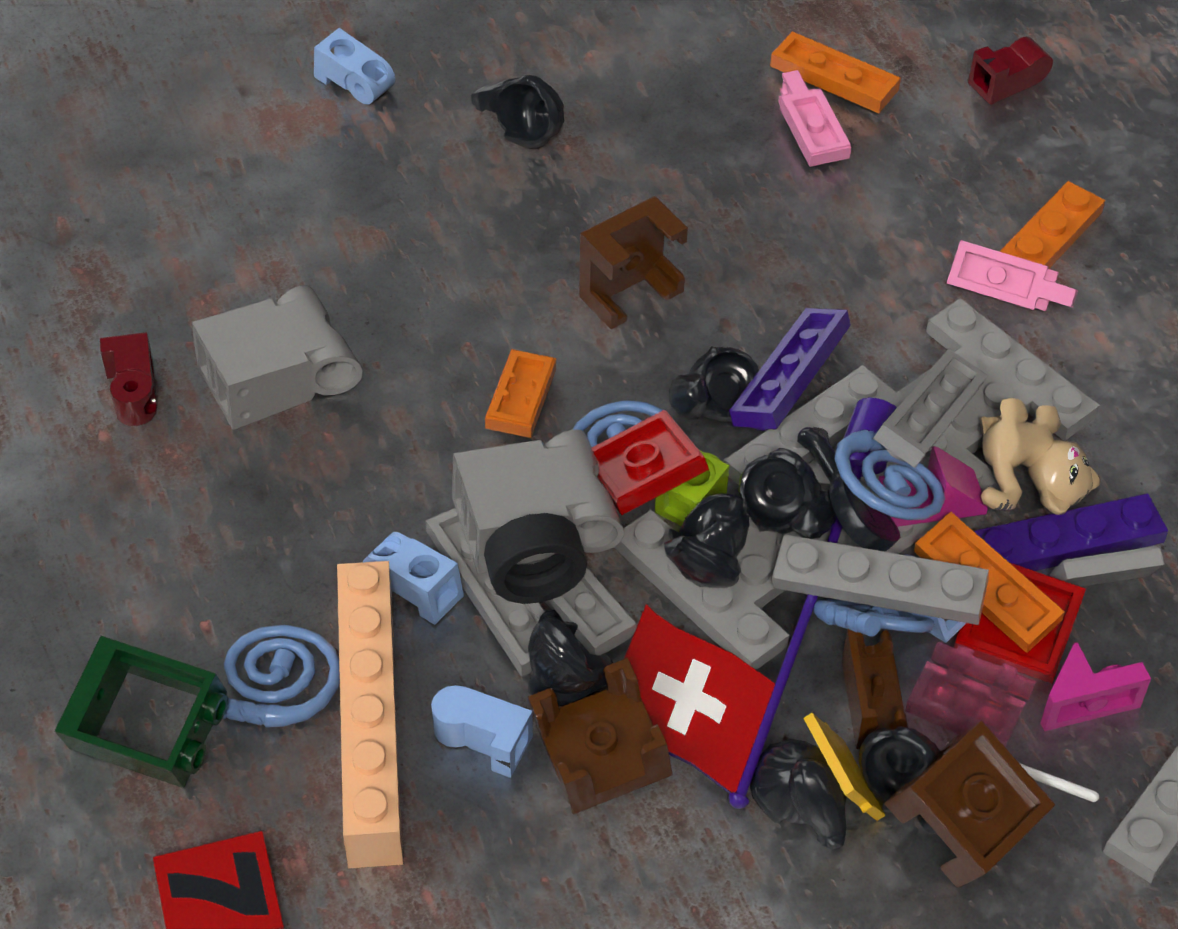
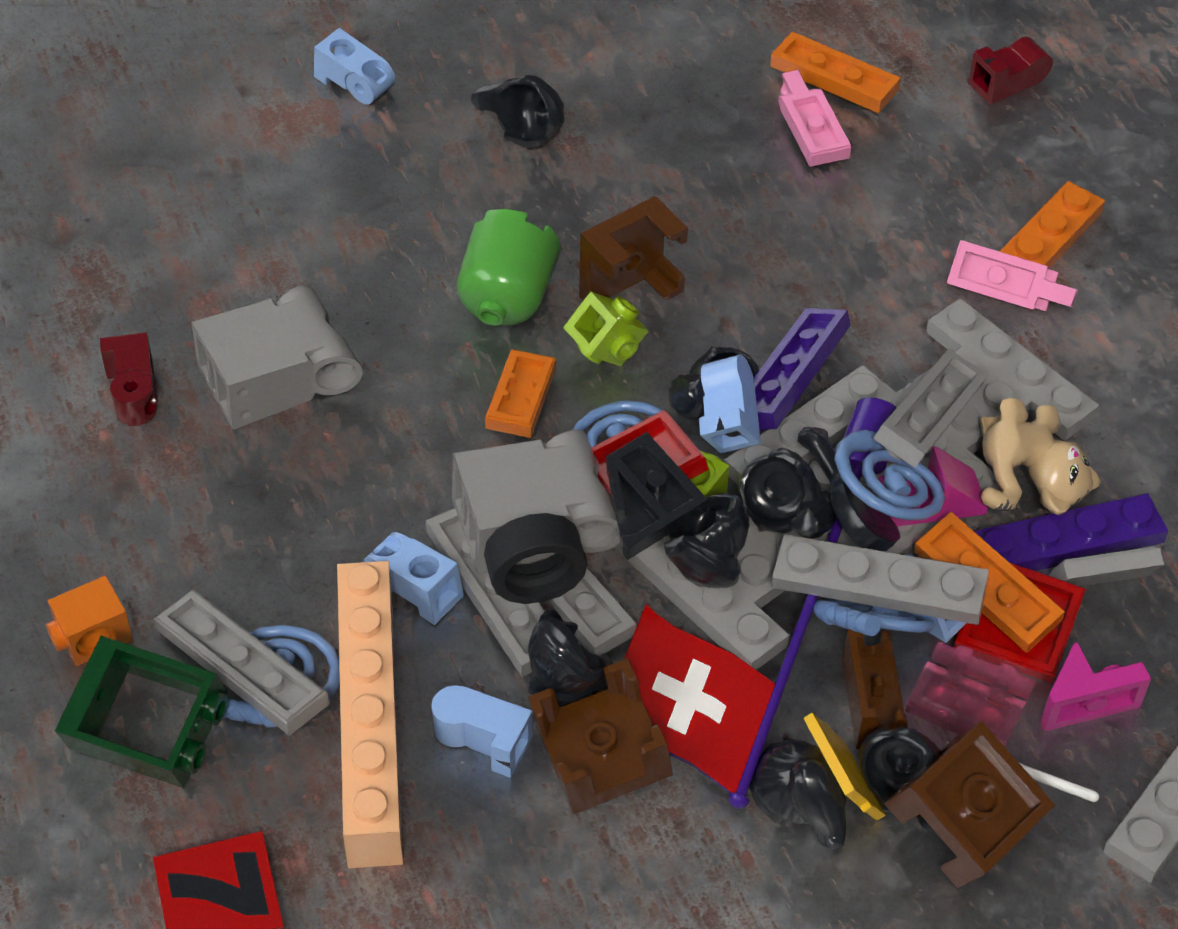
none -> orange brick [46,575,133,666]
none -> light grey tile [154,589,330,736]
none -> bright green cylinder [457,209,561,326]
none -> lime brick [563,292,649,366]
none -> black wing [606,432,708,560]
none -> light blue leg [699,354,761,454]

